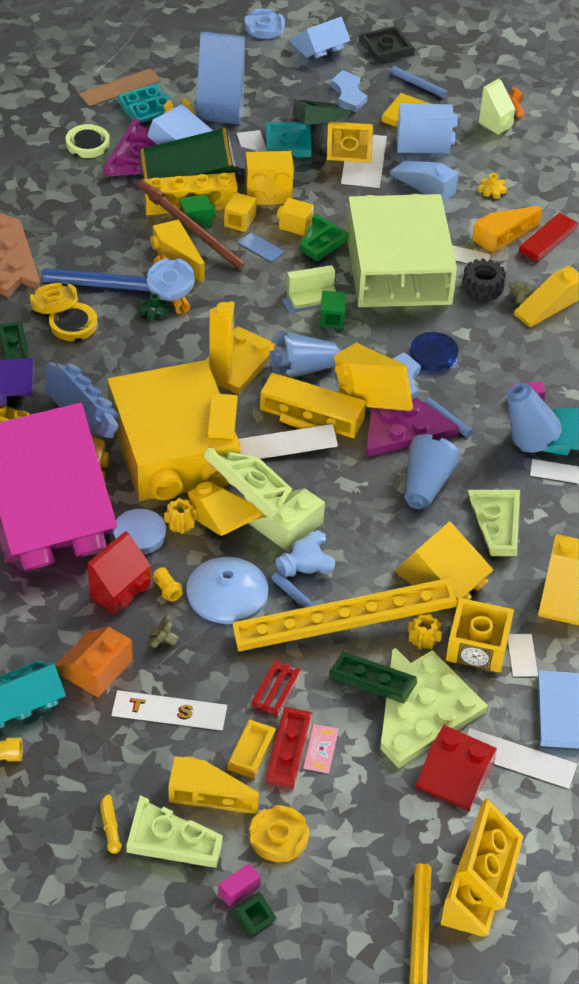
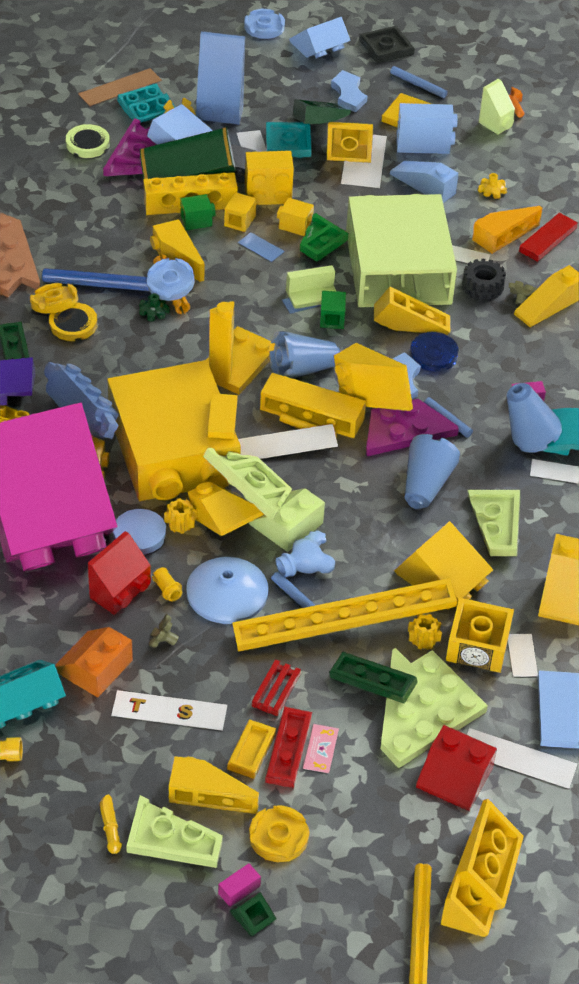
copper bar [137,179,245,271] -> none
none -> yellow slope [374,287,450,335]

